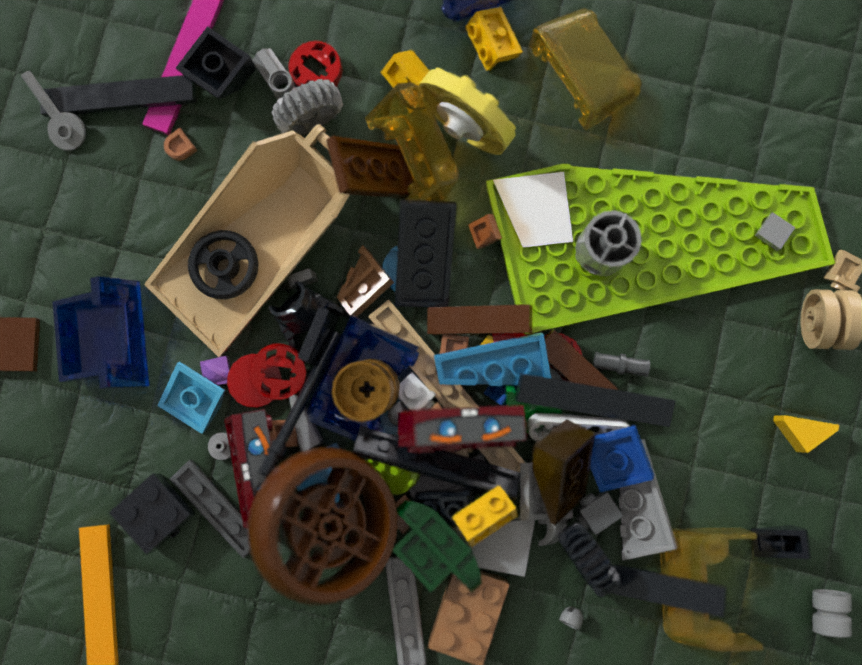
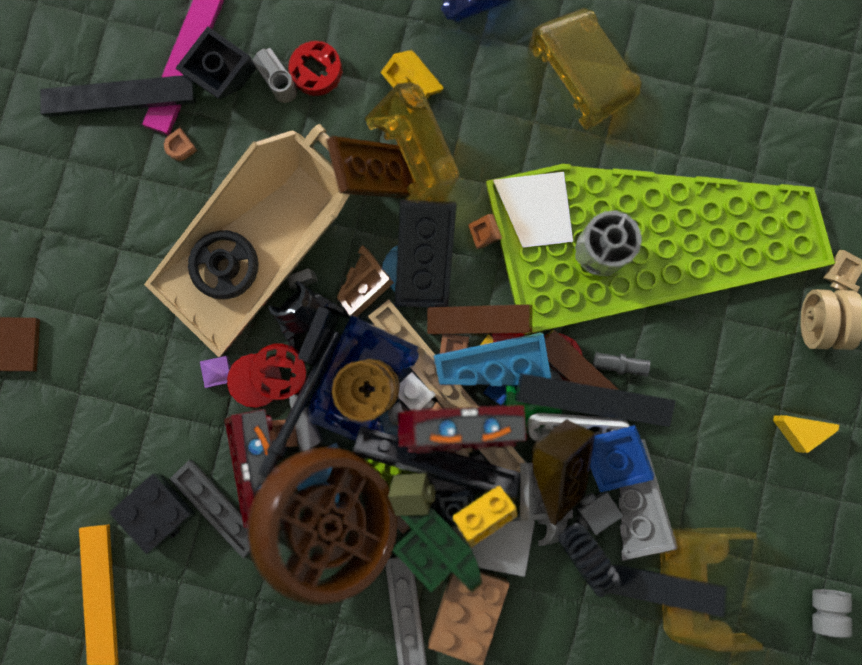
light grey piece [21,71,86,150] -> none
clear blue windscreen [52,276,149,389] -> none
medium azure slope [157,362,225,434] -> none
light grey tile [208,433,231,460] -> none
light grey gear [271,79,343,135] -> none
light yellow piece [417,68,516,155] -> none
yellow bracket [466,7,523,71] -> none
light grey hinge [559,606,584,631] -> none
black slope [751,525,811,559] -> none
light grey tile [755,212,795,251] -> none
none -> olive brick [388,473,435,516]

